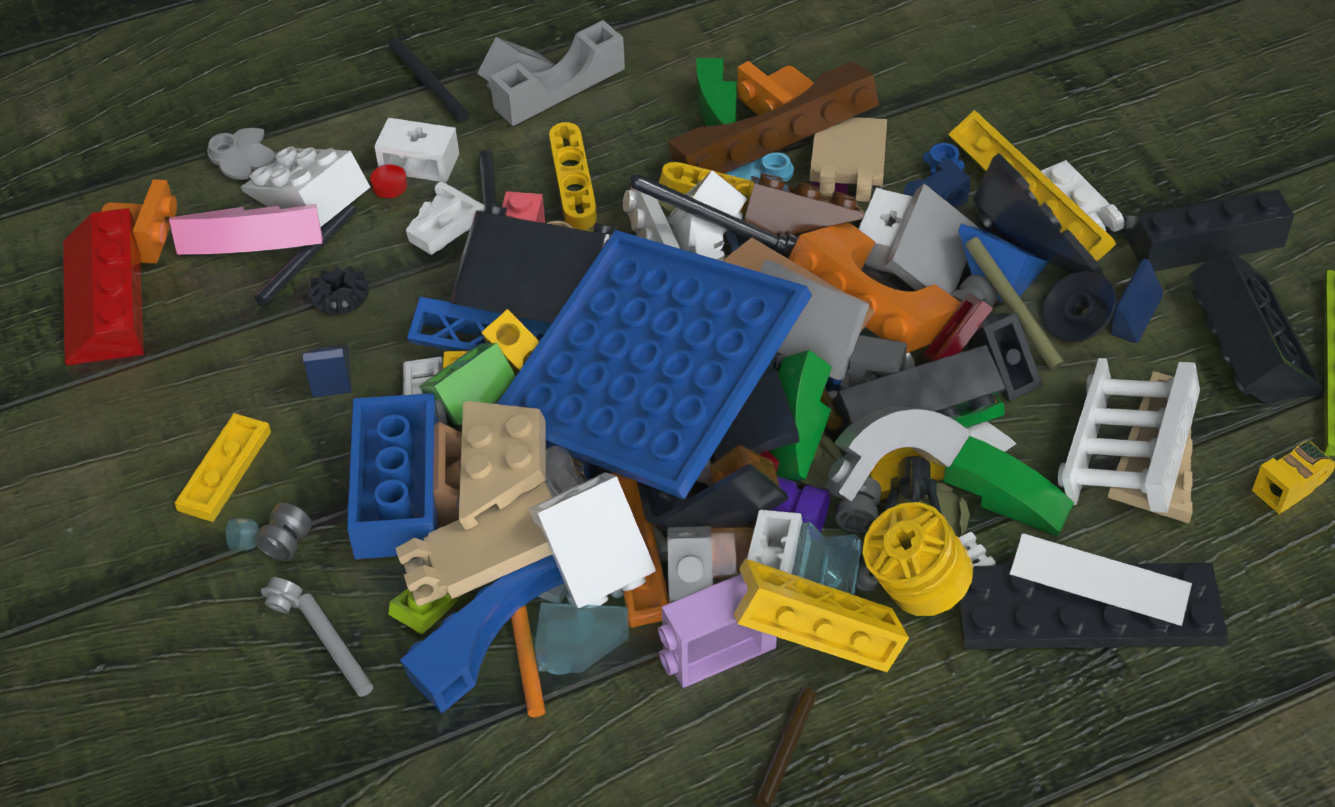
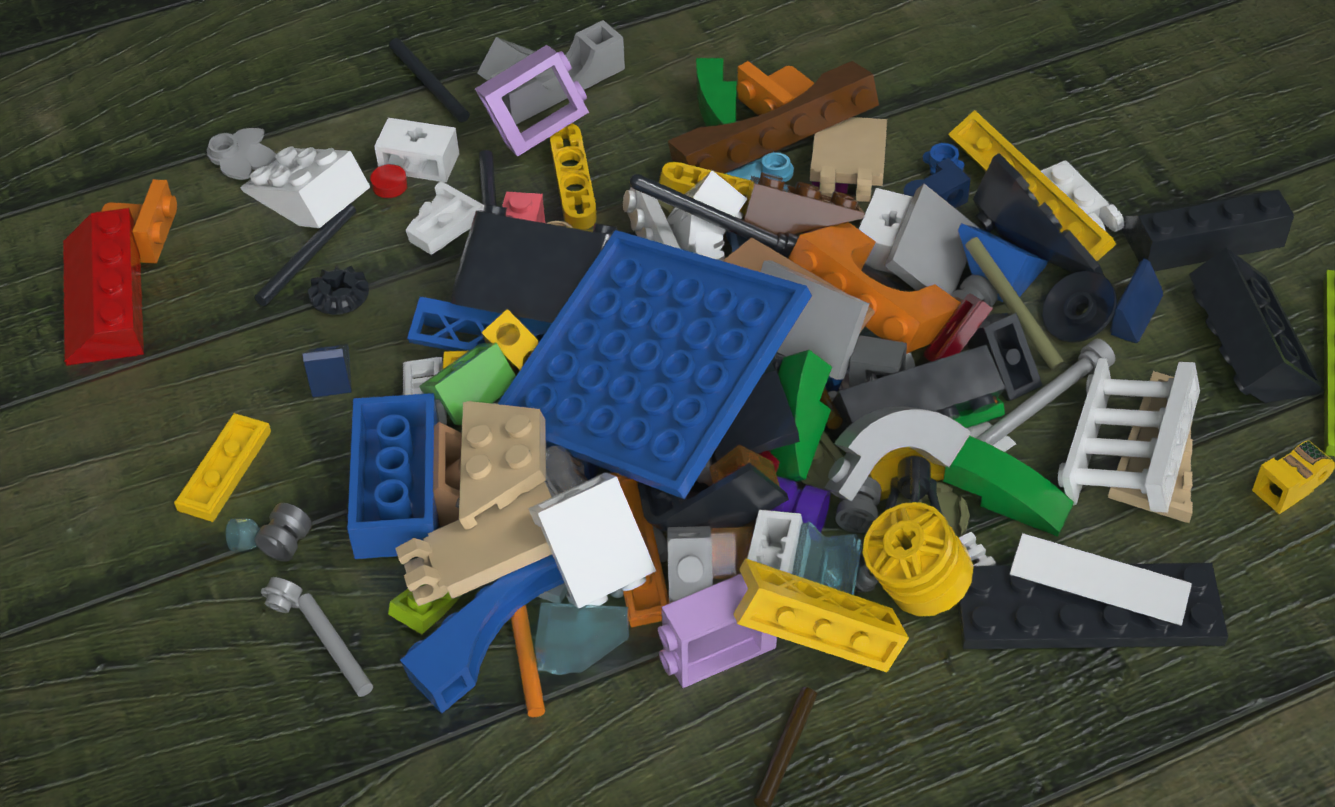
bright pink slope [169,204,323,254] -> none
none -> lavender window [475,45,589,157]
none -> light grey piece [977,339,1115,446]

